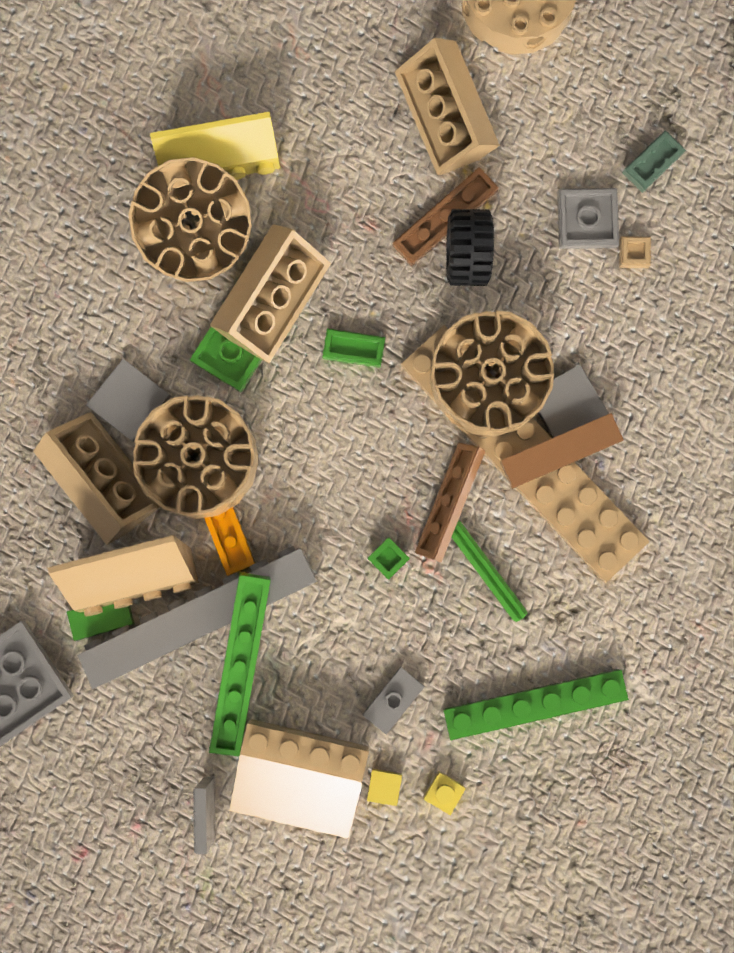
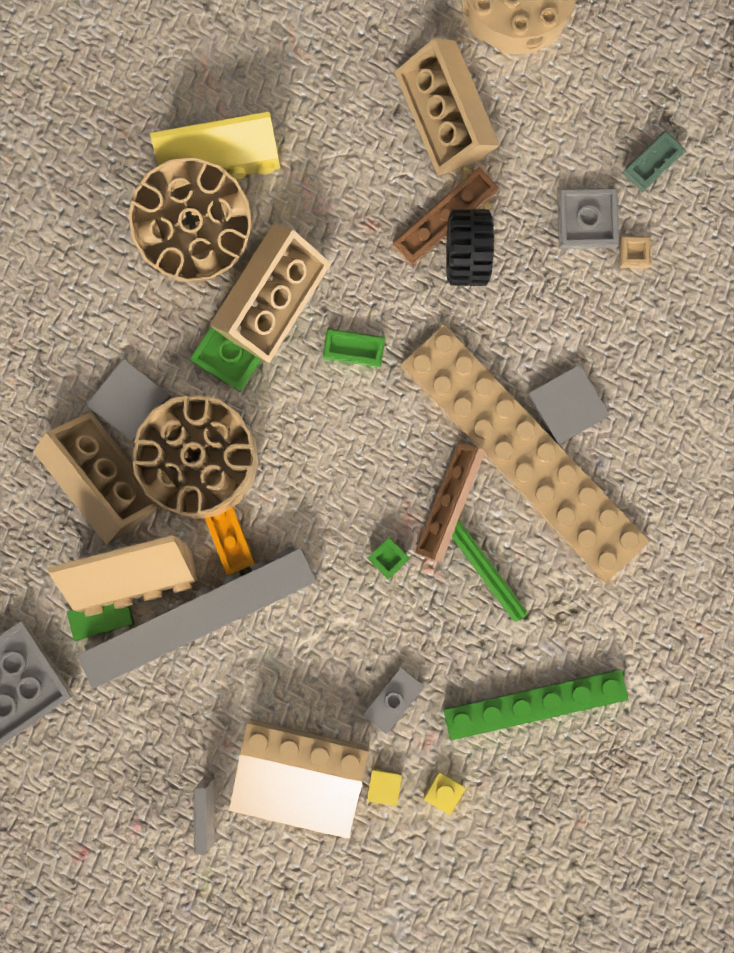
bright green plate [209,572,271,757] -> none
tan brick [430,311,554,436] -> none
medium nougat tile [500,413,624,489] -> none

